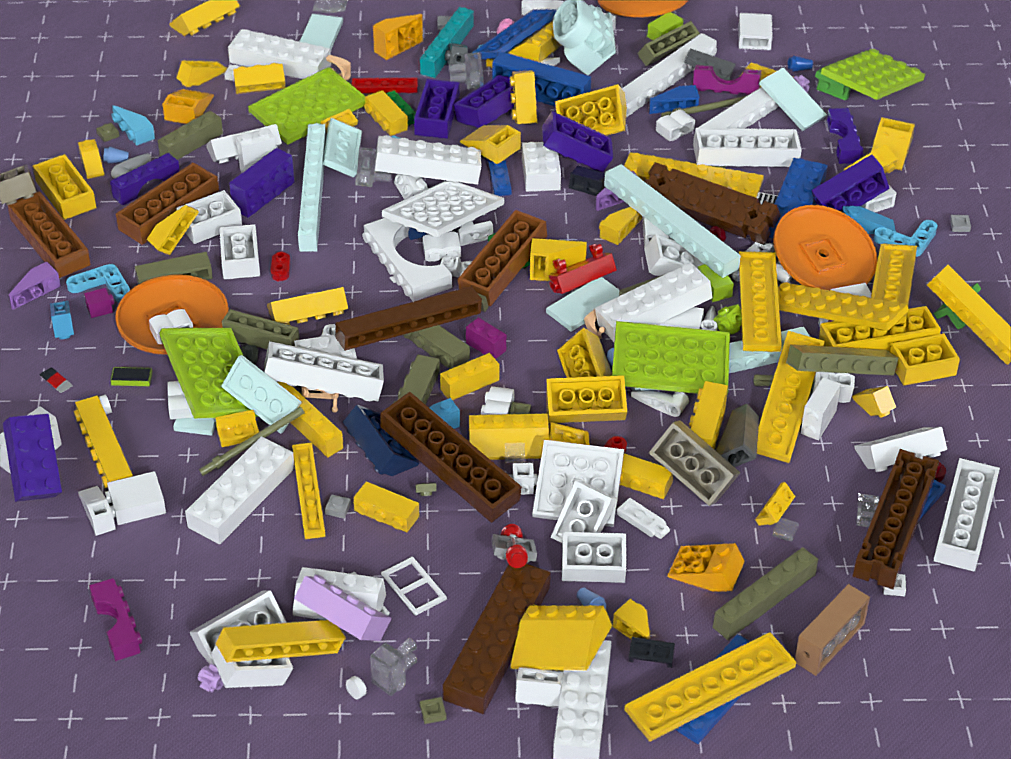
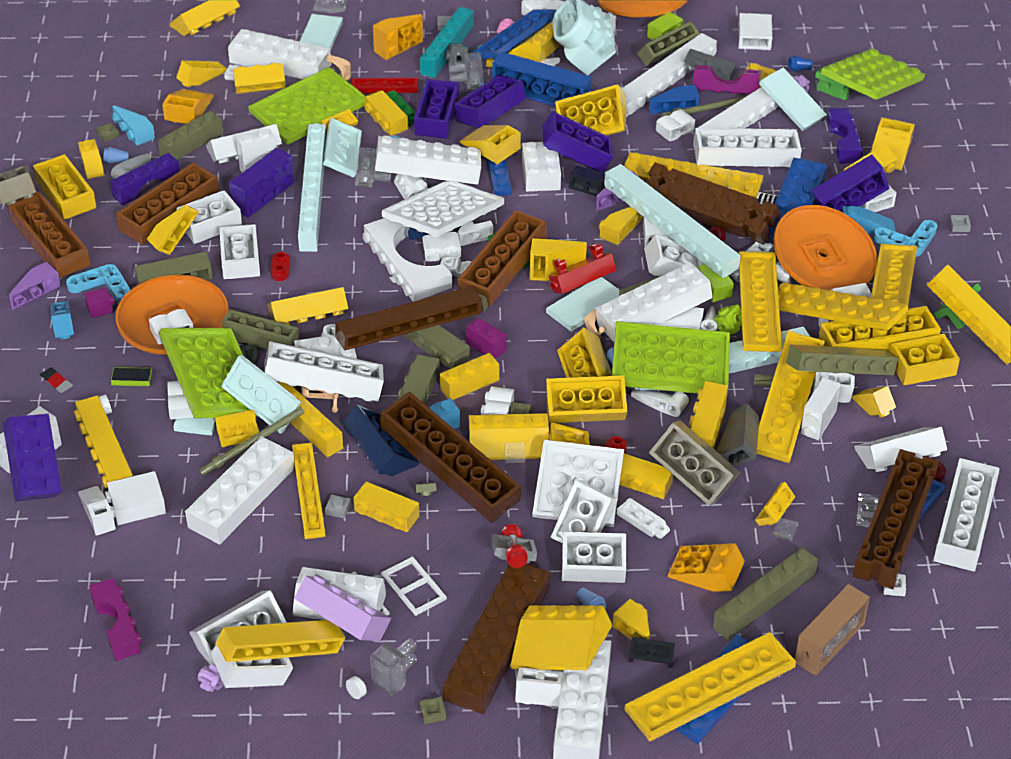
white brick [509,463,538,495] -> none
yellow brick [510,70,537,124] -> none

